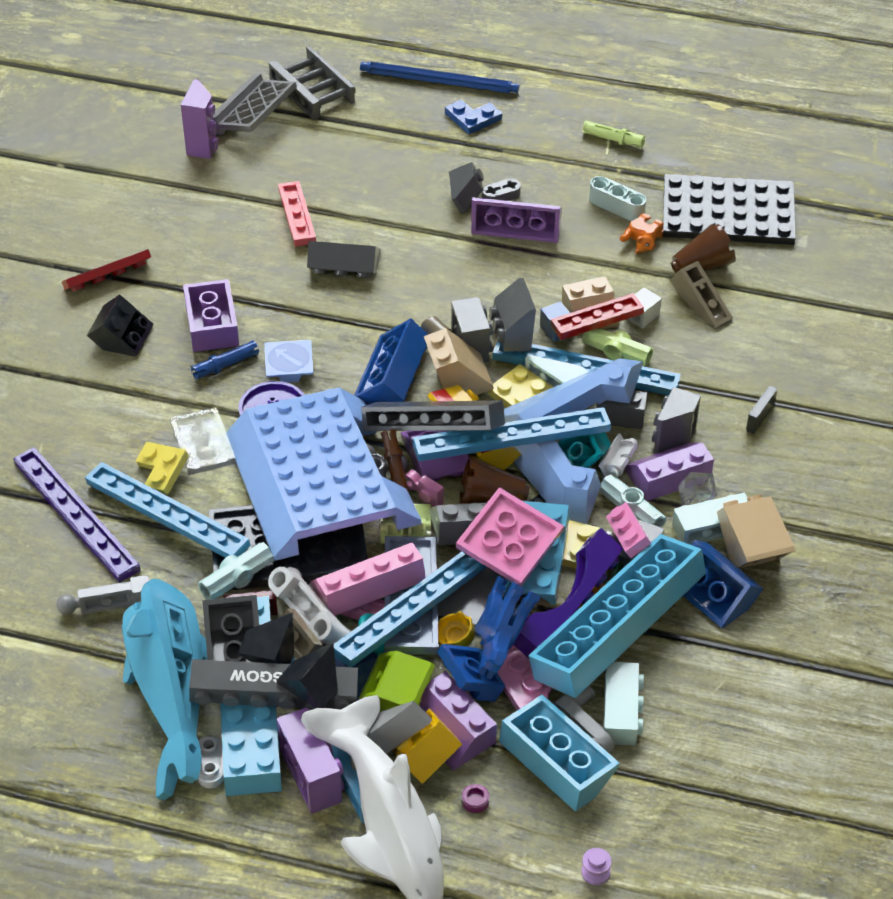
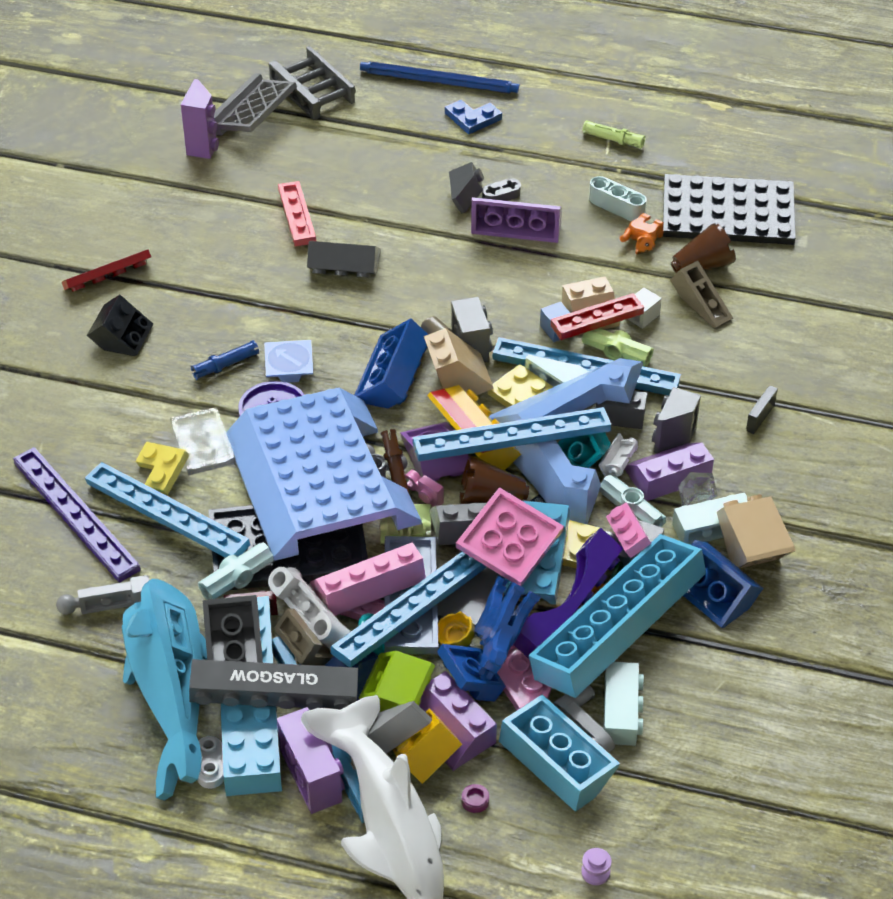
medium lavender brick [183,279,239,352] -> none
black slope [237,612,295,664] -> none
black slope [276,642,338,709] -> none
dark grey brick [361,400,505,431] -> none
dark grey slope [489,278,536,351] -> none

